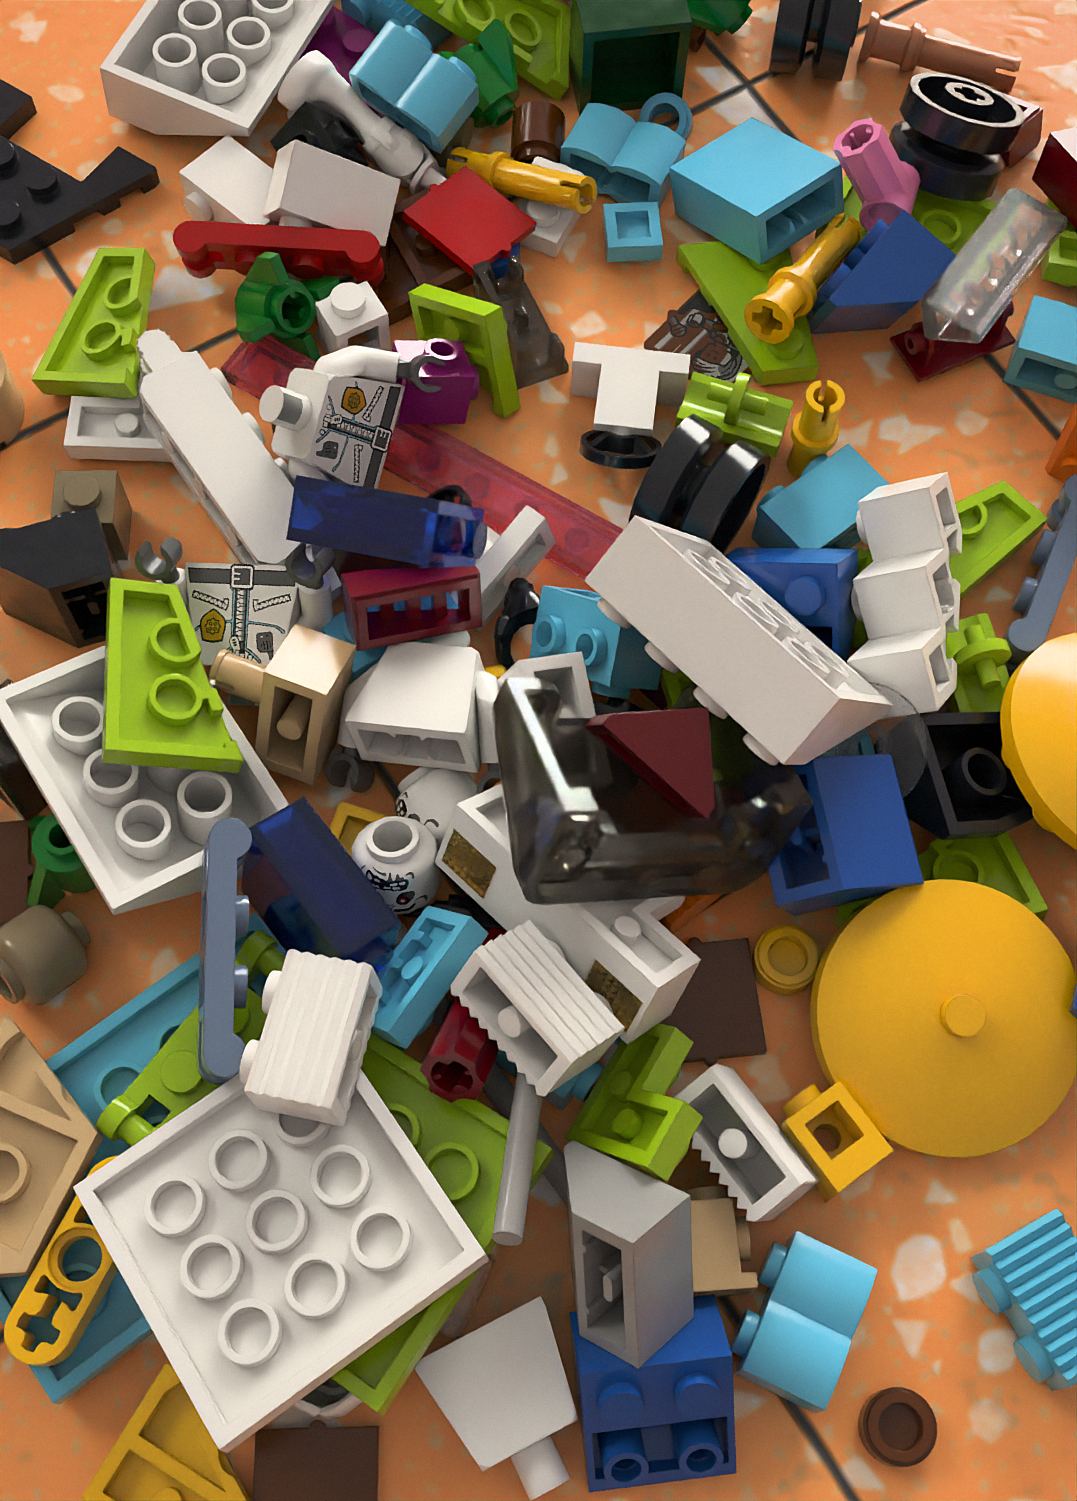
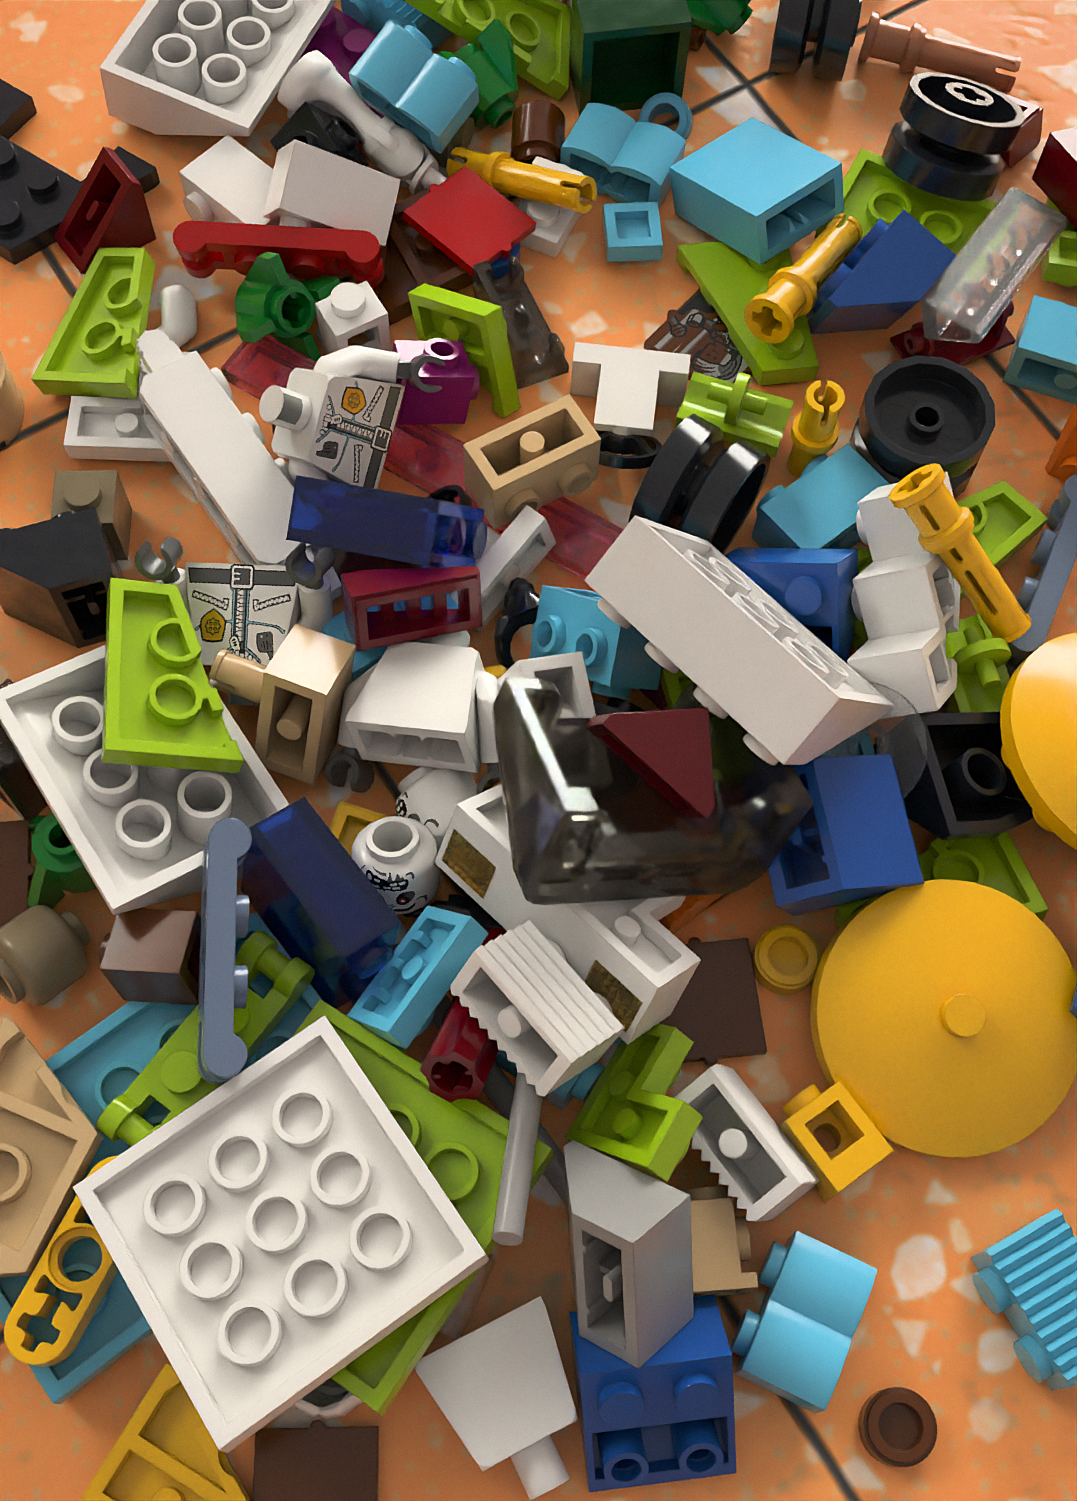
white brick [239,949,383,1126] -> none
bright pink piece [833,117,920,232] -> none
none -> dark red slope [53,147,156,274]
none -> reddish brown brick [99,908,201,1005]
none -> white arm [155,285,197,348]
none -> tan brick [463,394,601,530]
none -> black wheel [849,355,995,499]
none -> yellow pin [889,463,1032,643]

